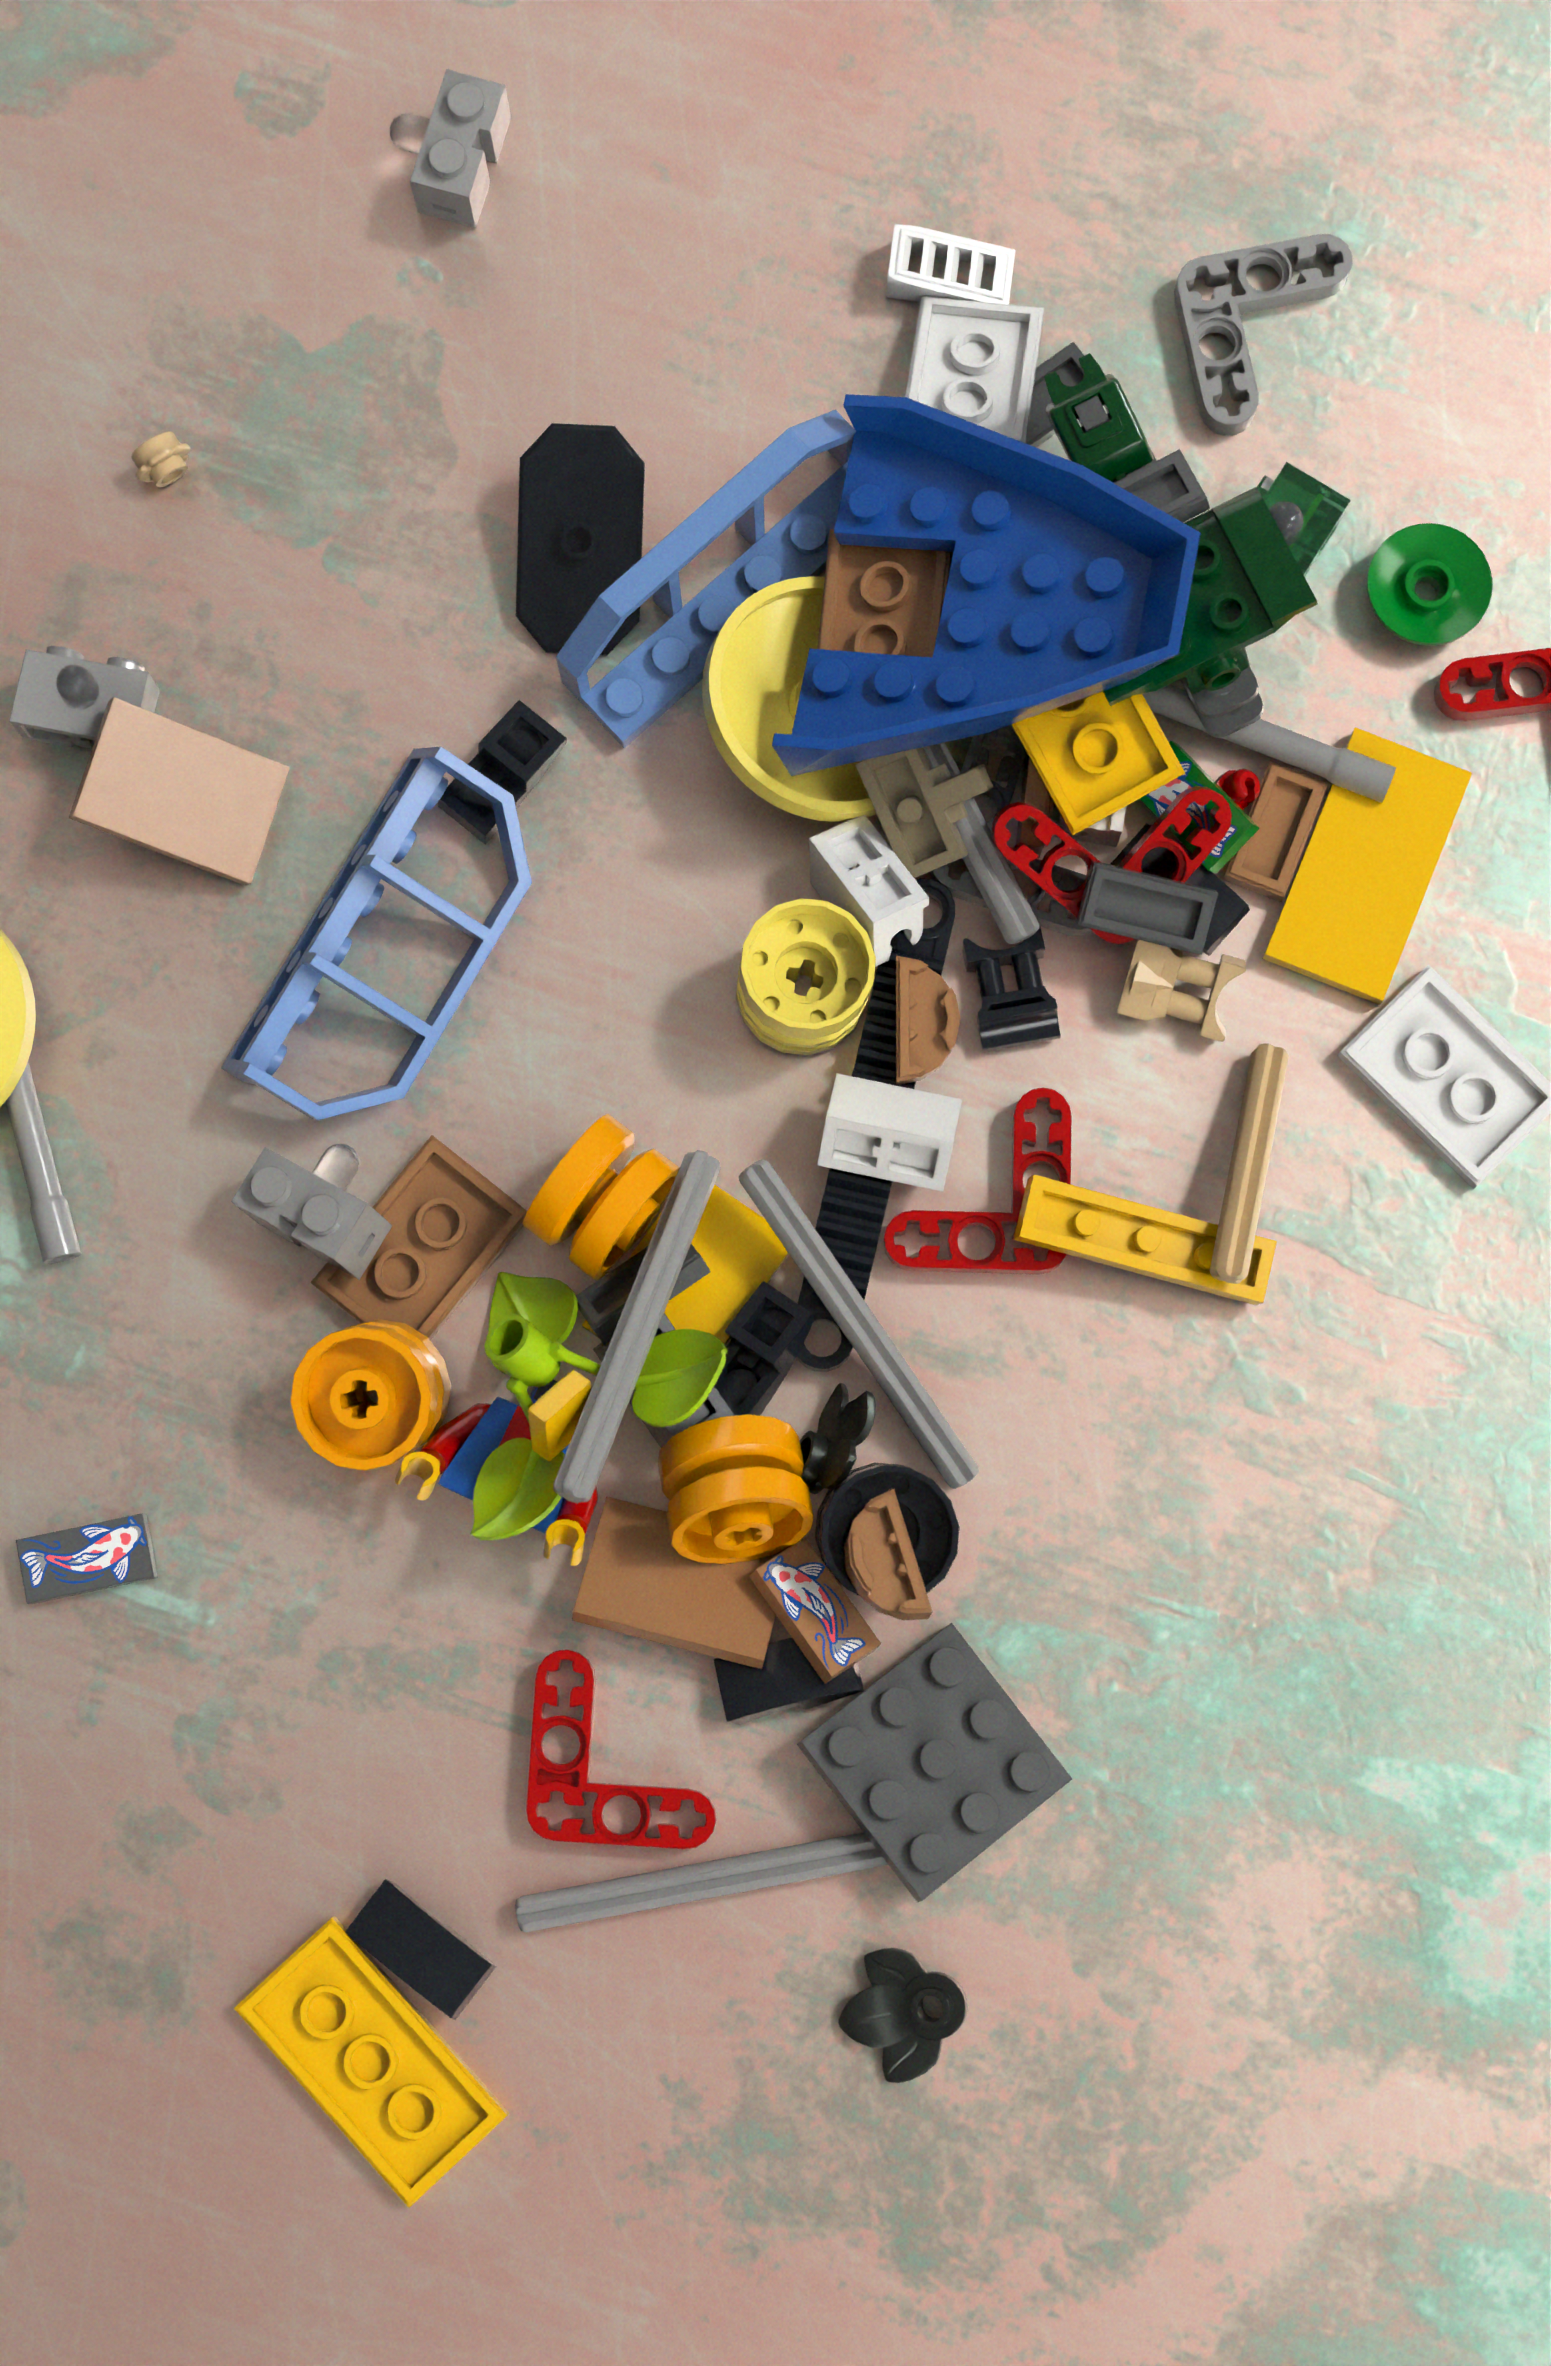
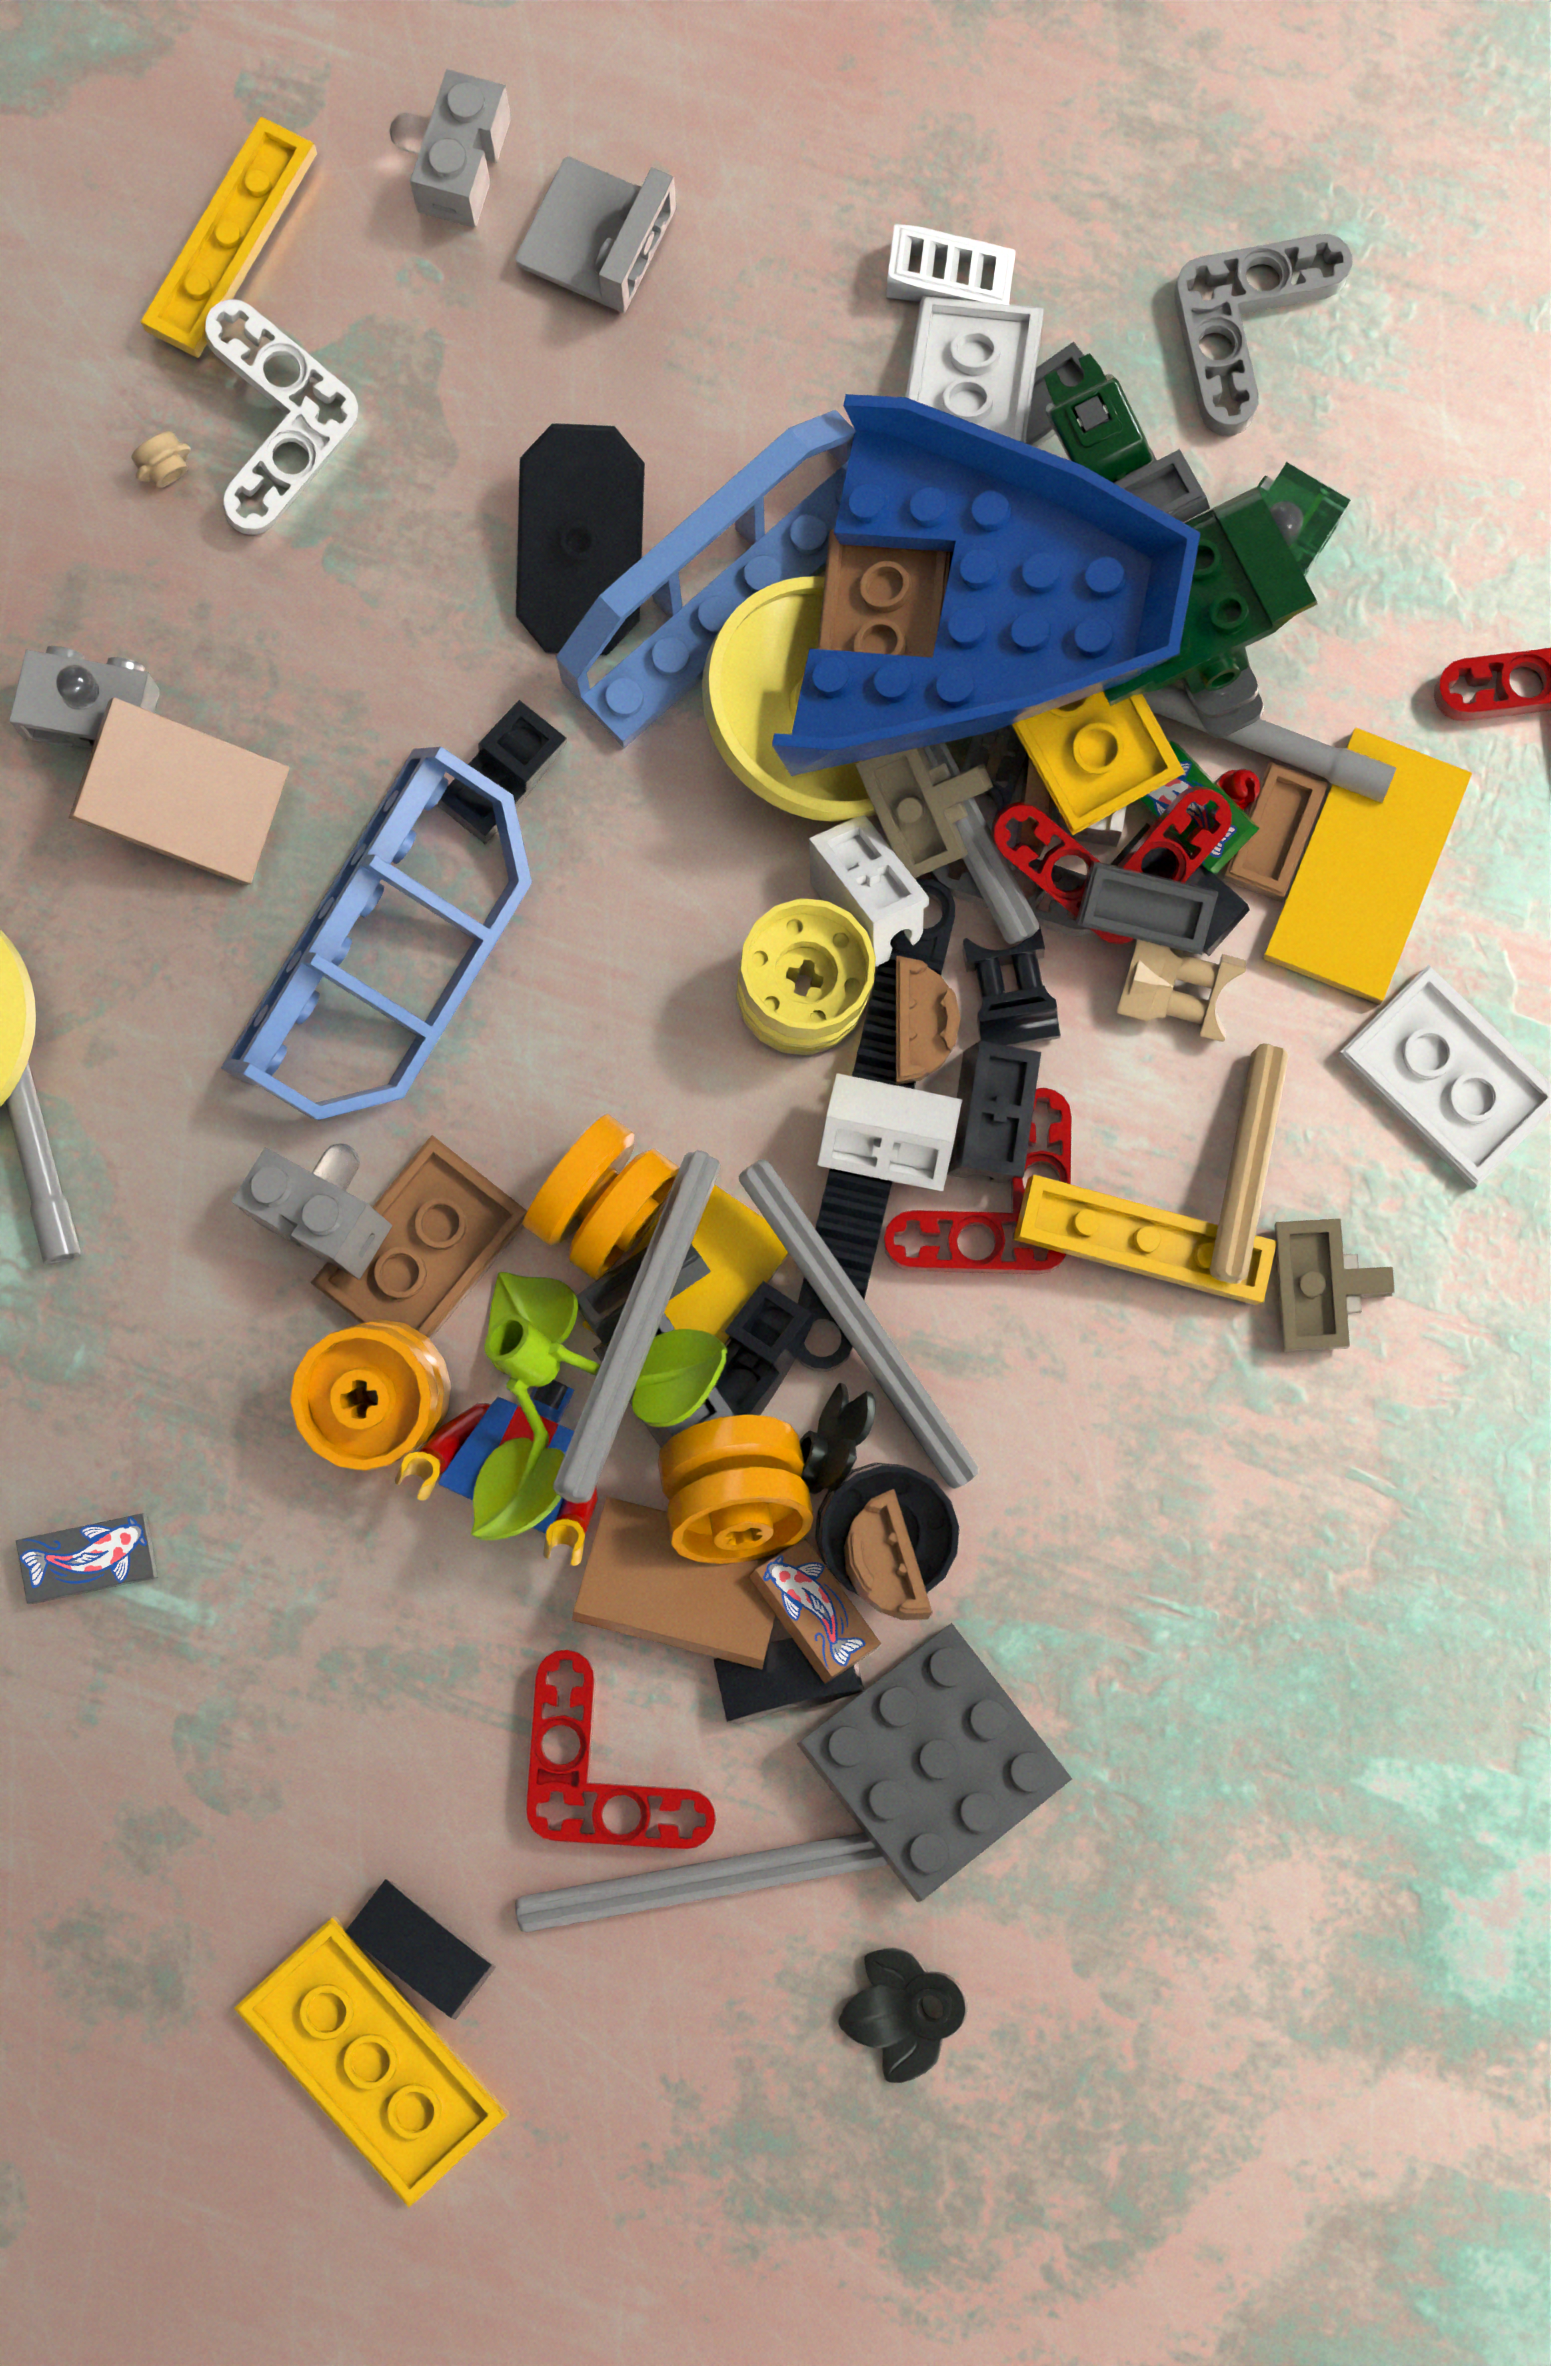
yellow tile [528,1370,591,1462] -> none
green dish [1366,523,1493,646] -> none
none -> yellow plate [140,116,317,358]
none -> white beam [205,299,358,535]
none -> light grey bracket [515,157,676,313]
none -> black hinge [947,1041,1041,1182]
none -> dark tan hinge [1274,1218,1395,1352]

